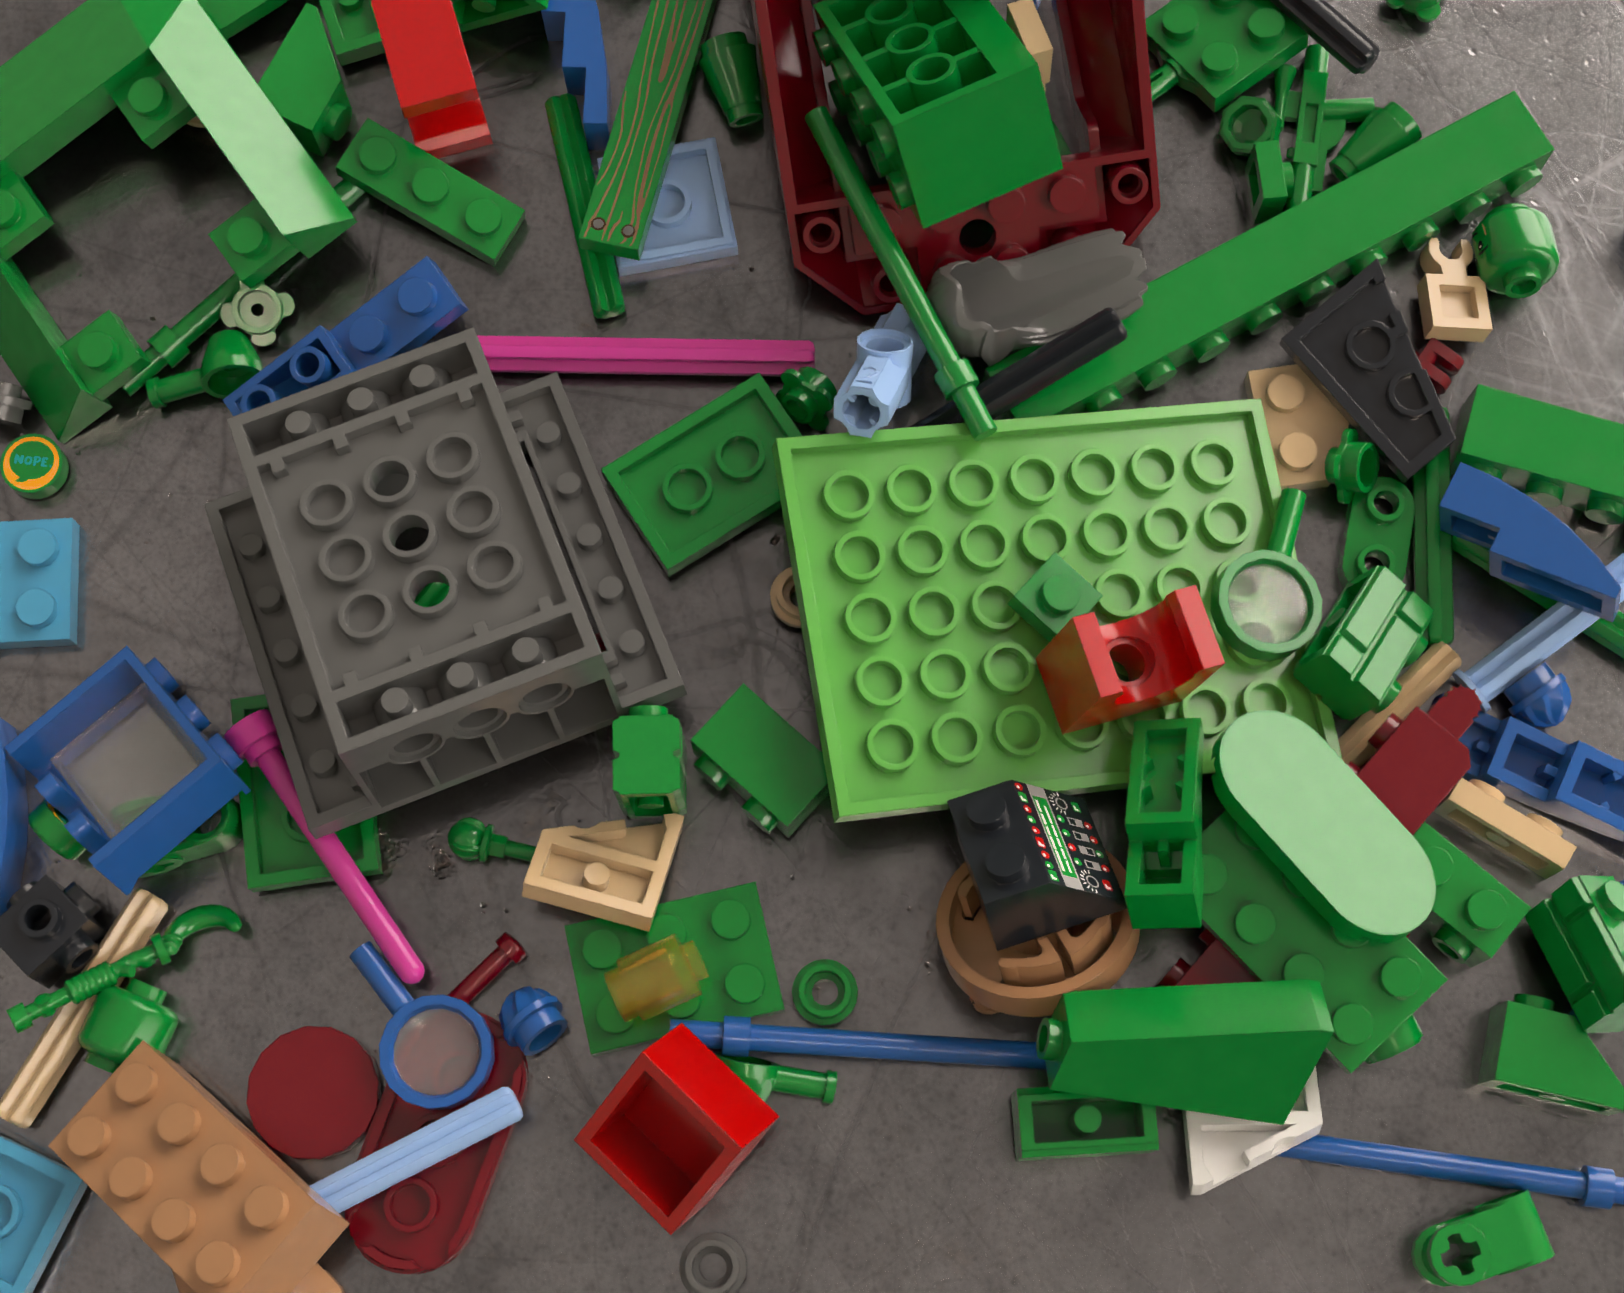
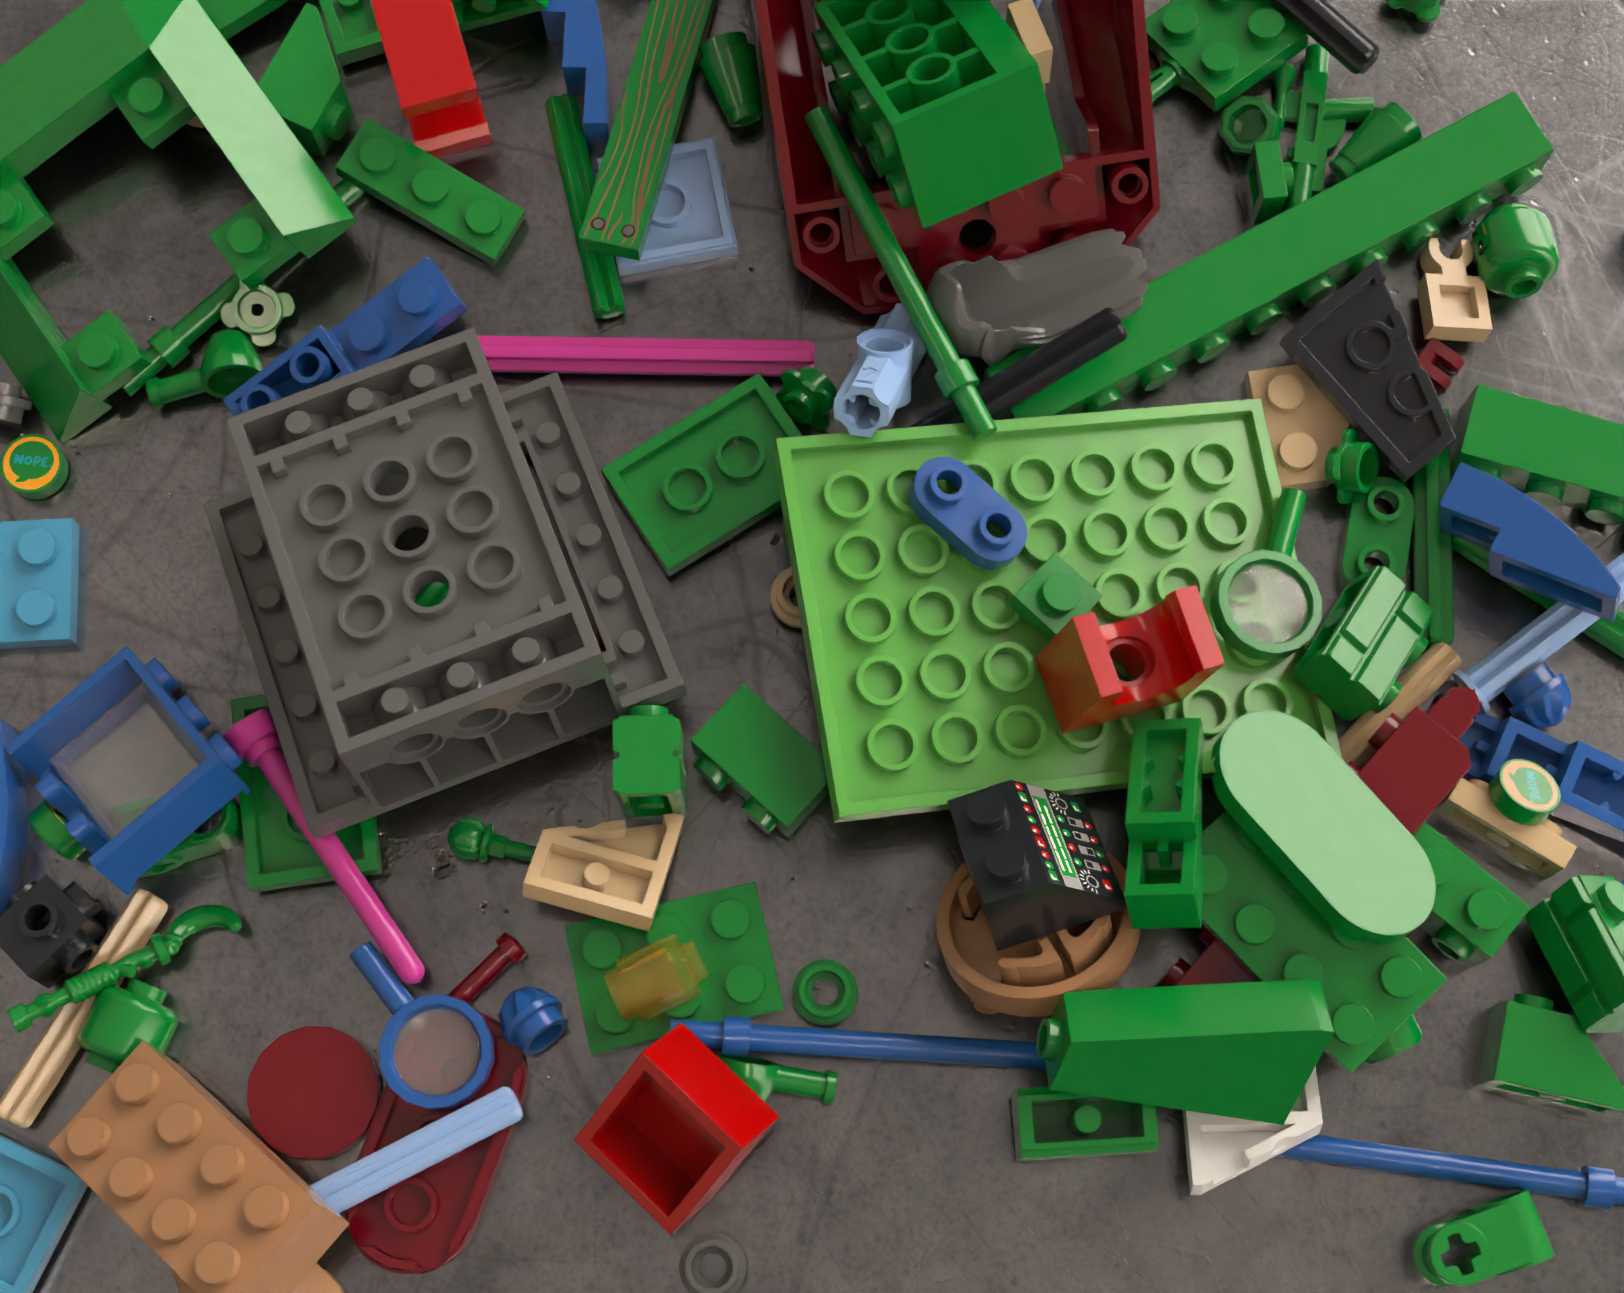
none -> blue plate [909,457,1027,570]
none -> tile [1489,759,1561,826]

